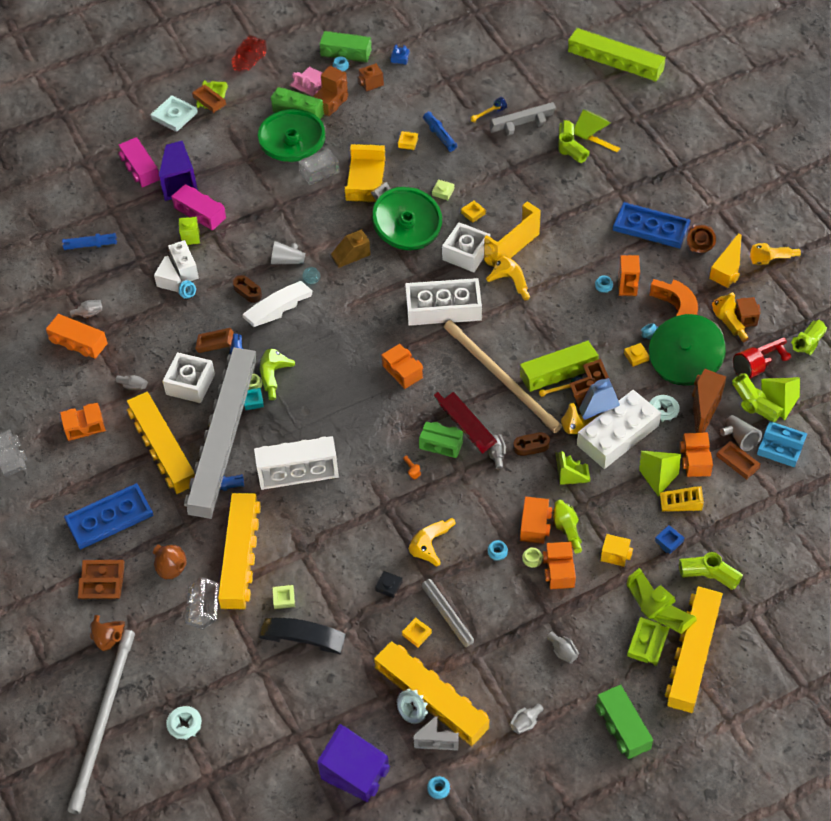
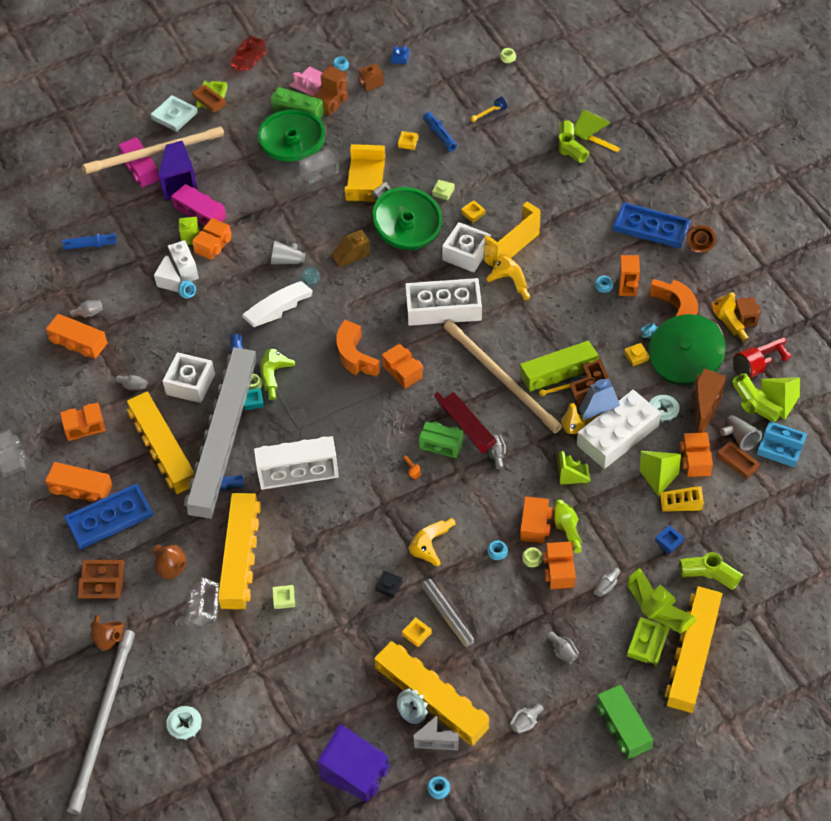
dark orange tile [195,328,234,353] -> none
reddish brown beam [233,275,262,303] -> none
black slope [259,617,346,654] -> none
bright green brick [320,31,372,62] -> none
light grey hinge [489,102,556,135] -> none
reddish brown beam [513,432,550,456] -> none
lime brick [568,28,666,81] -> none
yellow brick [601,534,633,567] -> none
yellow slope [709,233,742,288] -> none
yellow animal [750,243,801,265] -> none
lime piece [791,320,827,355] -> none
none -> orange brick [45,462,113,503]
none -> tan piece [82,127,224,175]
none -> orange piece [192,218,232,260]
none -> orange arch [336,320,380,377]
none -> yellowish green plate [500,48,516,63]
none -> light grey piece [593,567,621,597]

